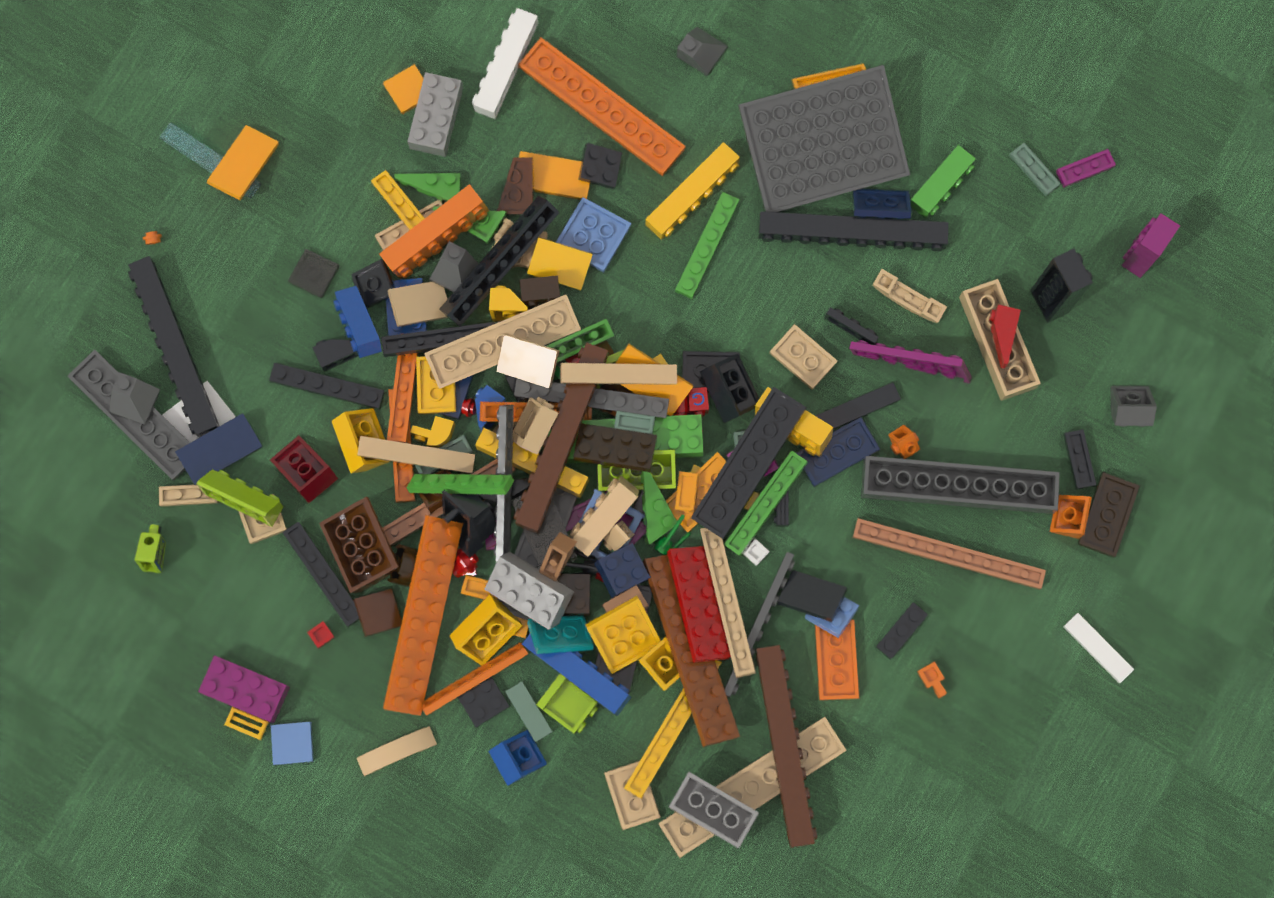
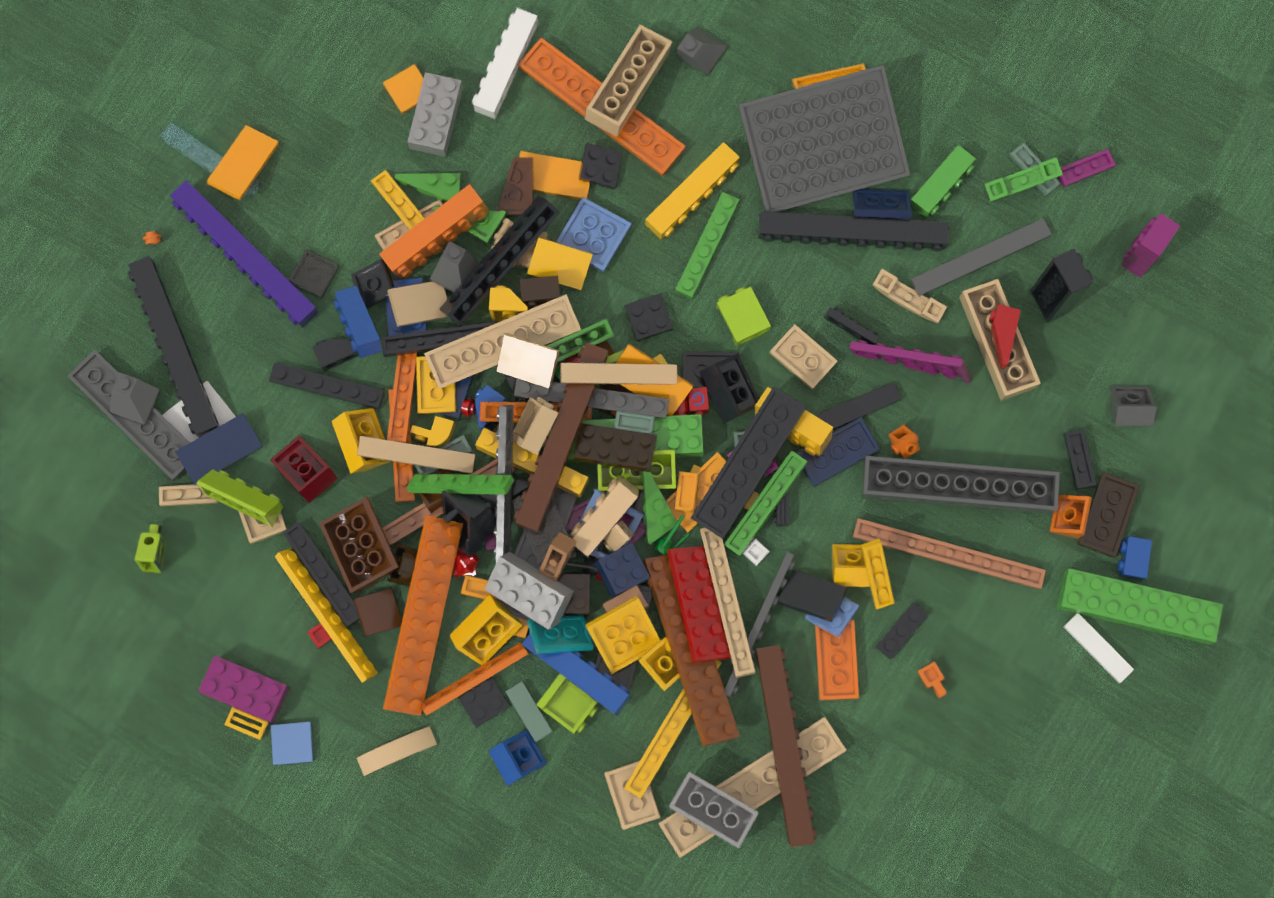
none -> dark purple brick [170,180,318,328]
none -> yellow plate [275,548,378,683]
none -> tan brick [585,25,672,137]
none -> black plate [625,294,673,342]
none -> lime panel [716,287,771,347]
none -> yellow slope [832,544,870,587]
none -> yellow tile [861,539,895,610]
none -> dark grey tile [910,218,1052,297]
none -> bright green slope [985,157,1063,201]
none -> bright green brick [1057,568,1223,645]
none -> blue brick [1117,536,1152,581]

